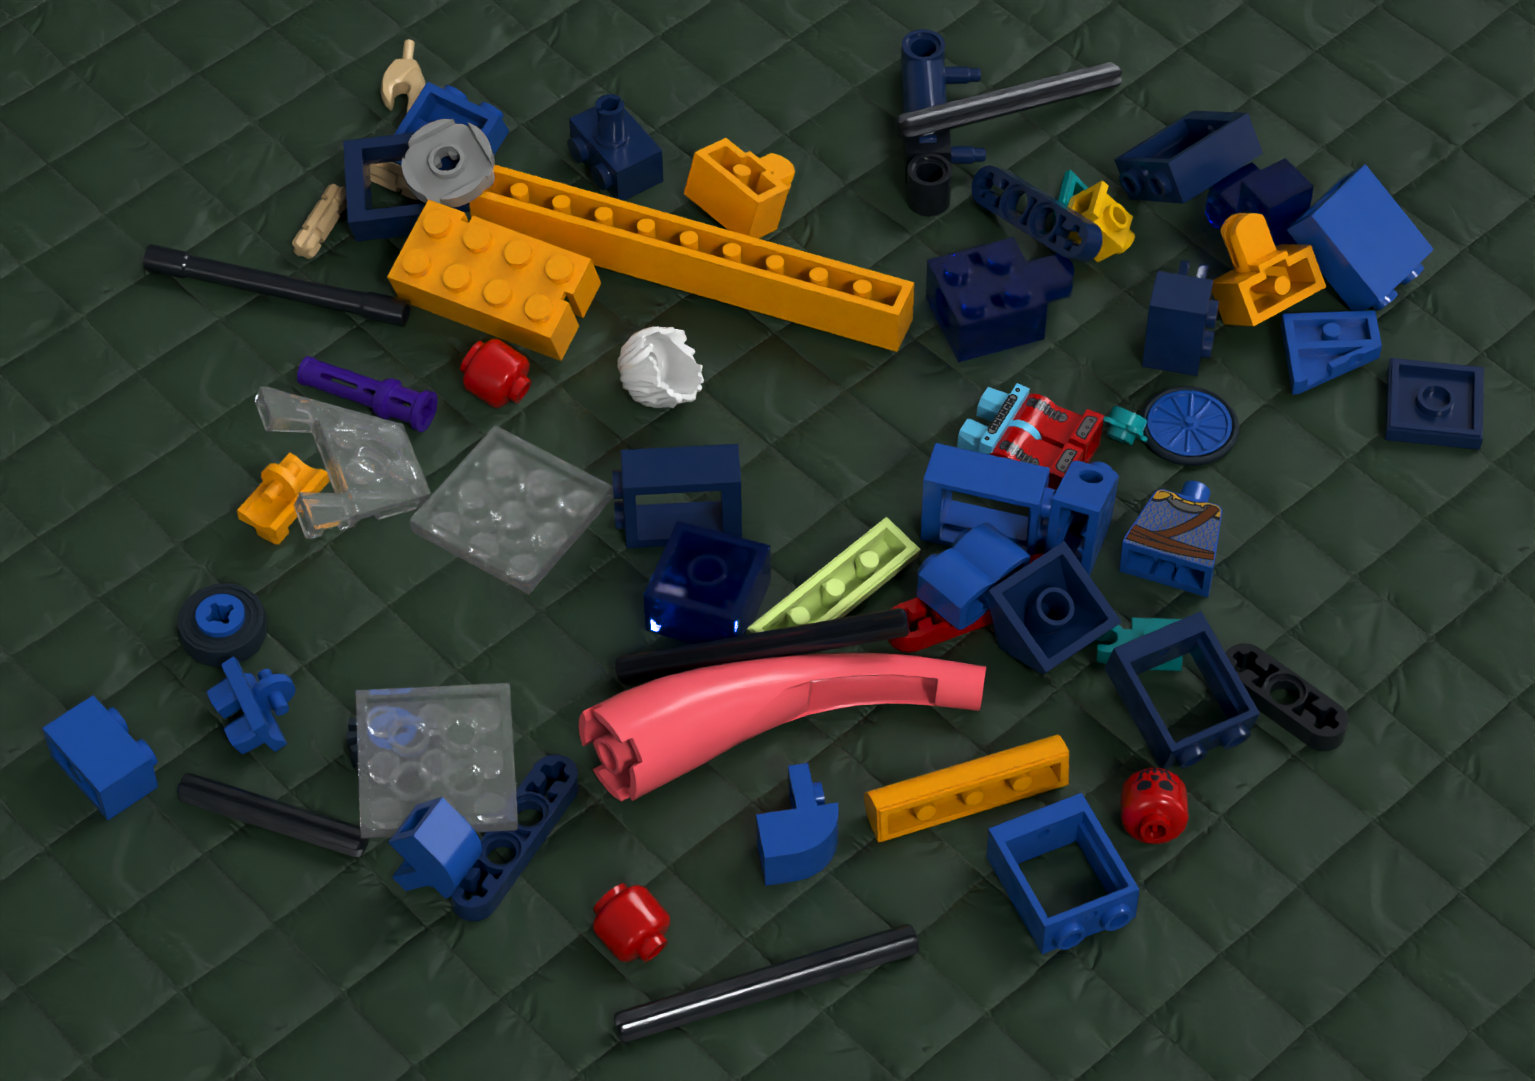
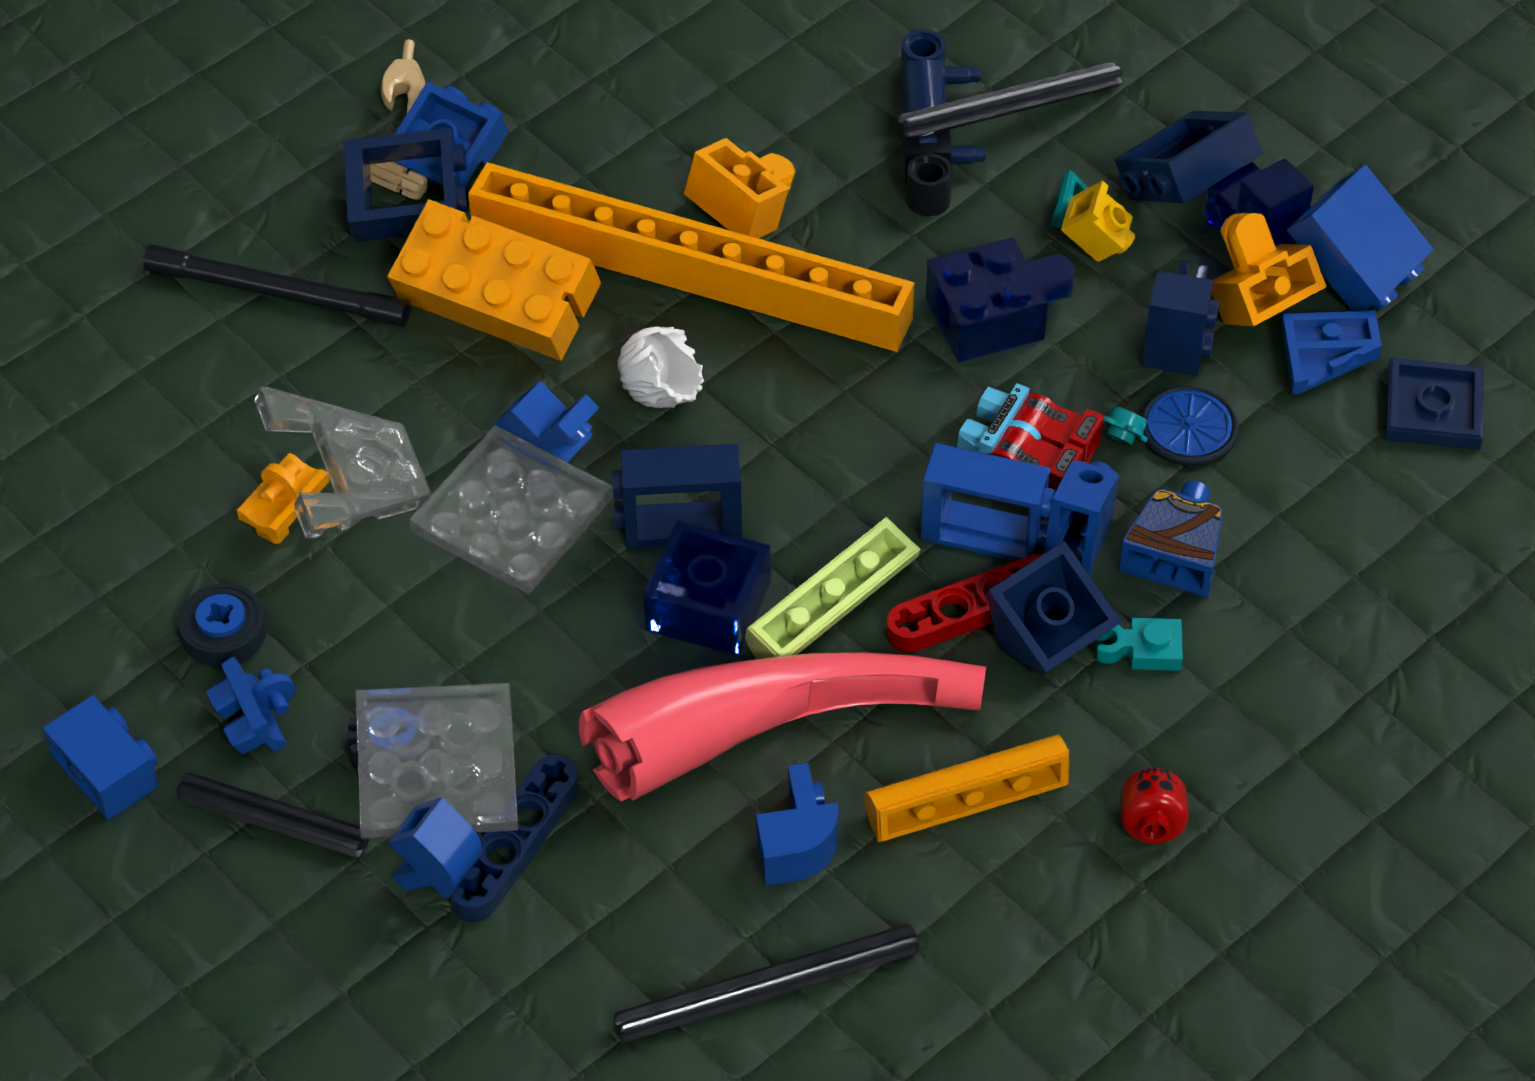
tan axle [292,184,347,259] -> none
dark purple pin [297,356,438,432] -> none
light grey plate [401,119,495,208] -> none
red head [460,338,532,408] -> none
dark blue brick [567,94,664,201] -> none
red head [593,883,670,963] -> none
black axle [616,608,909,684] -> none
blue brick [916,522,1030,630] -> none
dark blue beam [972,165,1102,263] -> none
blue window [986,793,1140,954] -> none
dark blue window [1105,611,1260,769] -> none
black beam [1226,643,1348,751] -> none
none -> blue brick [493,381,599,468]

